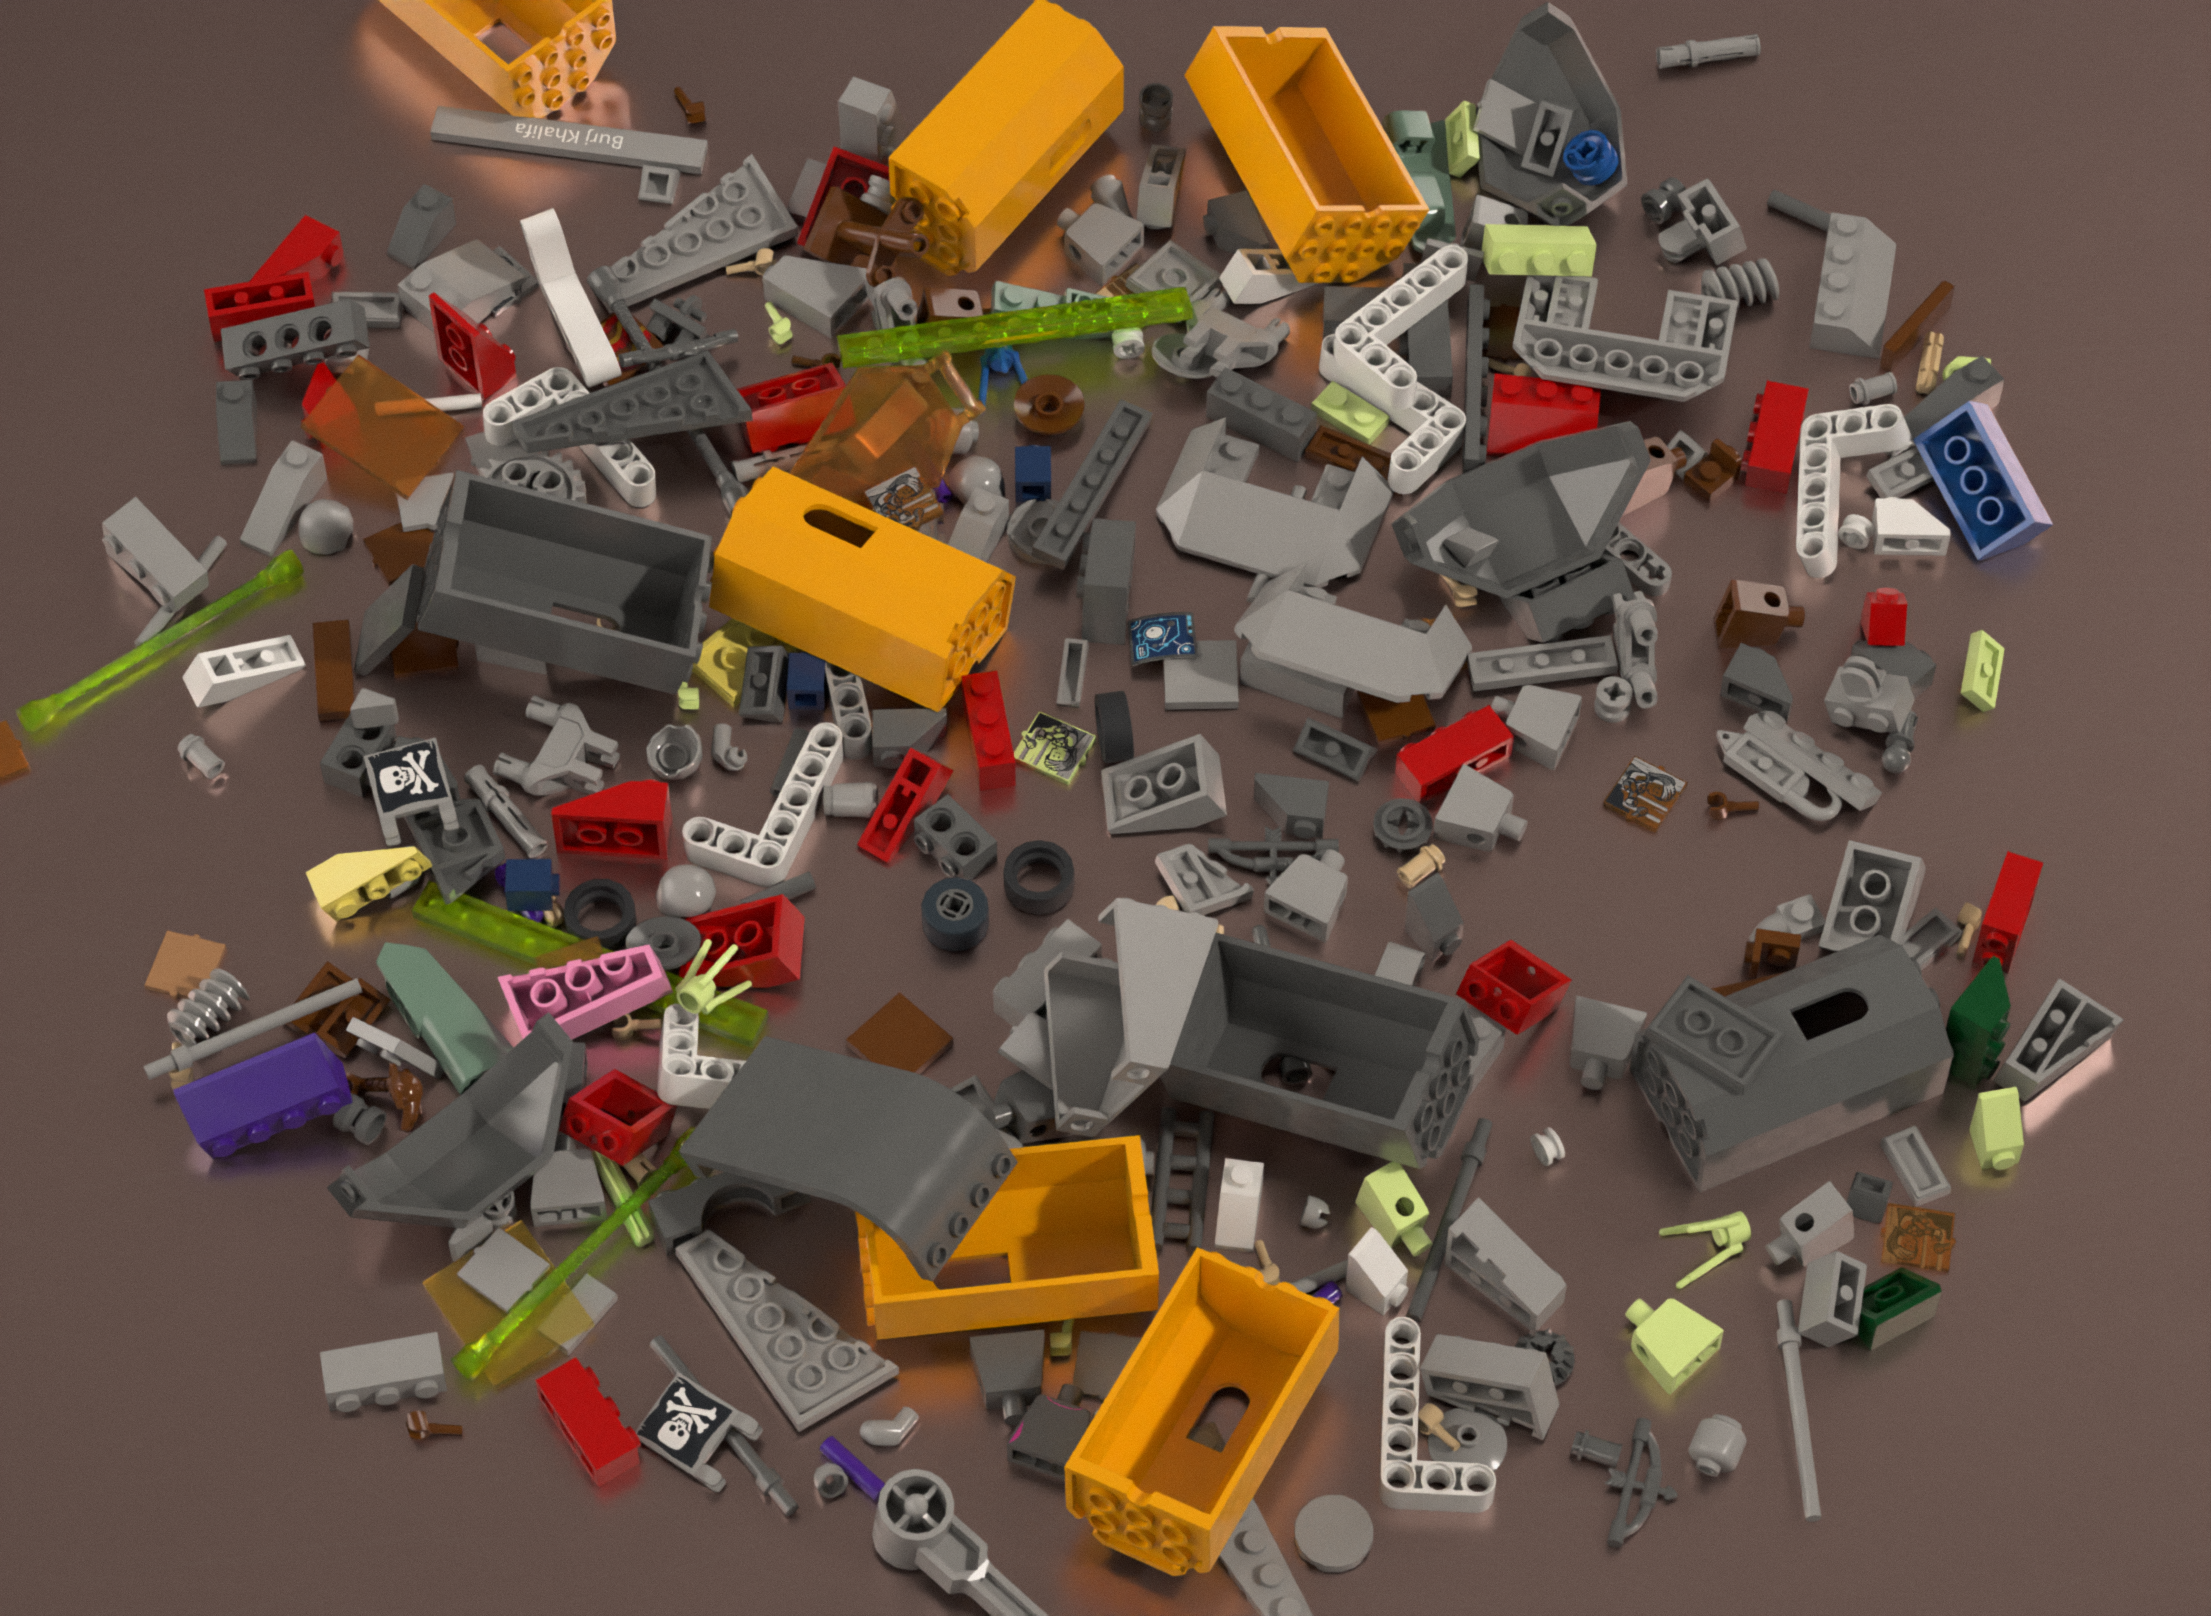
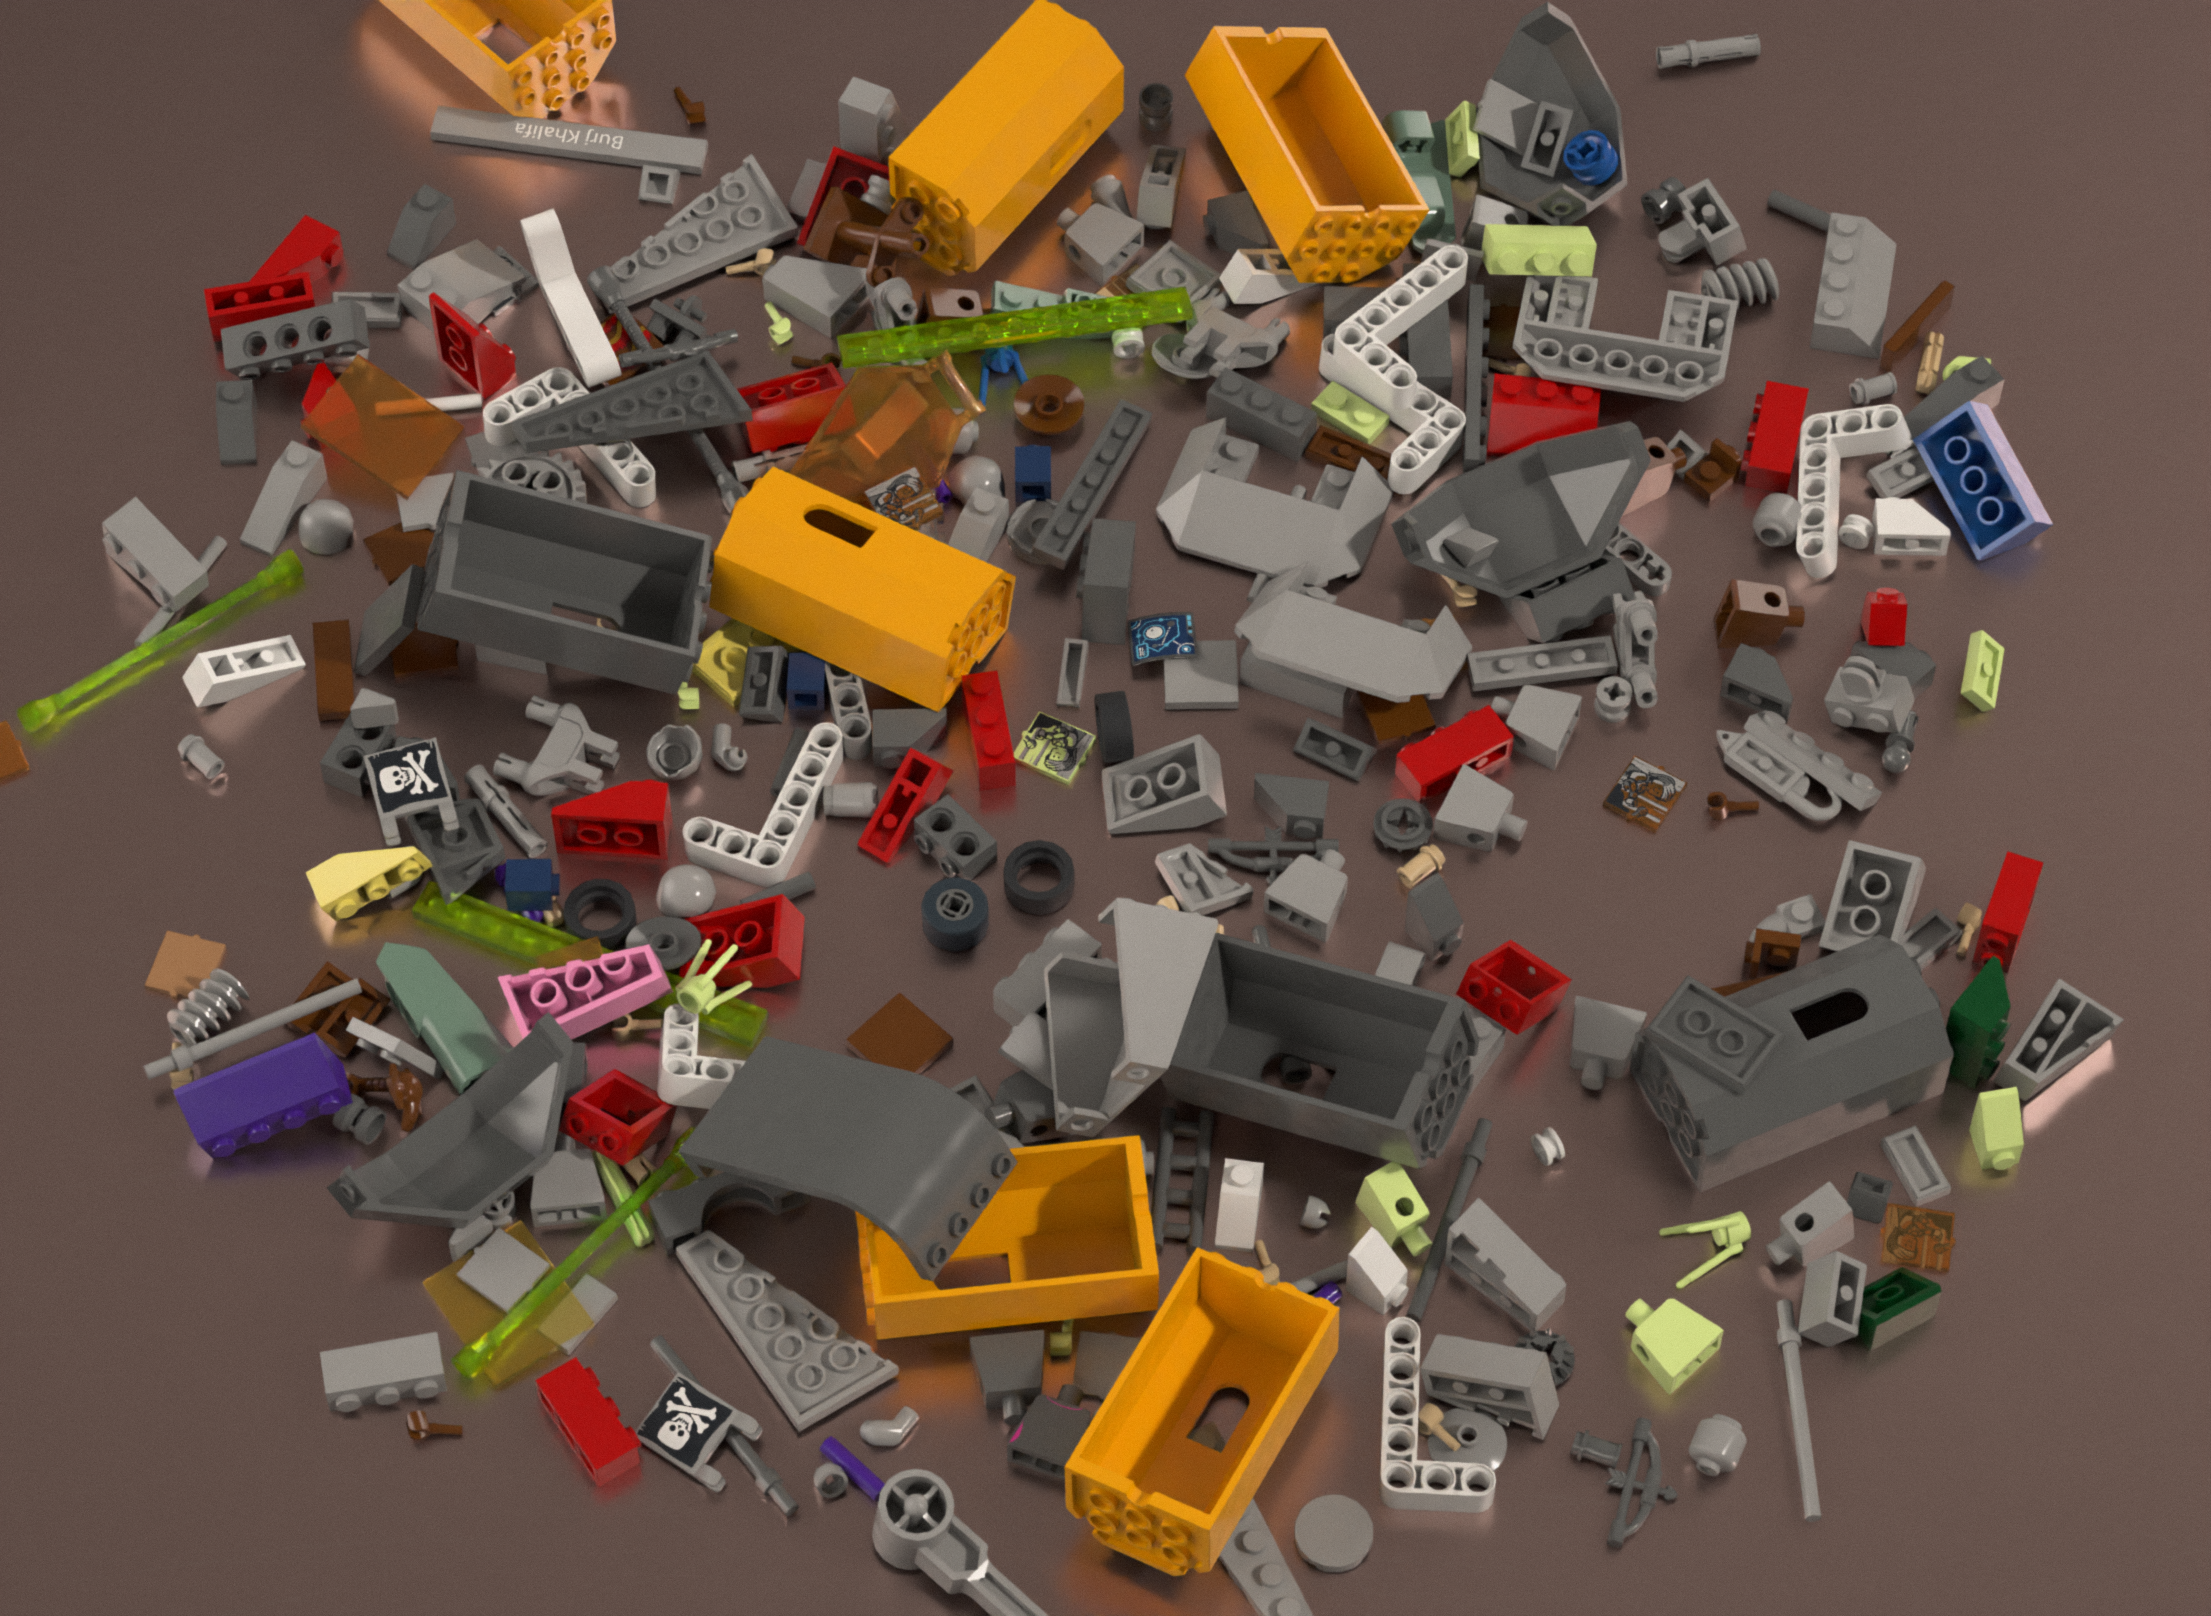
none -> light grey head [1753,493,1802,547]

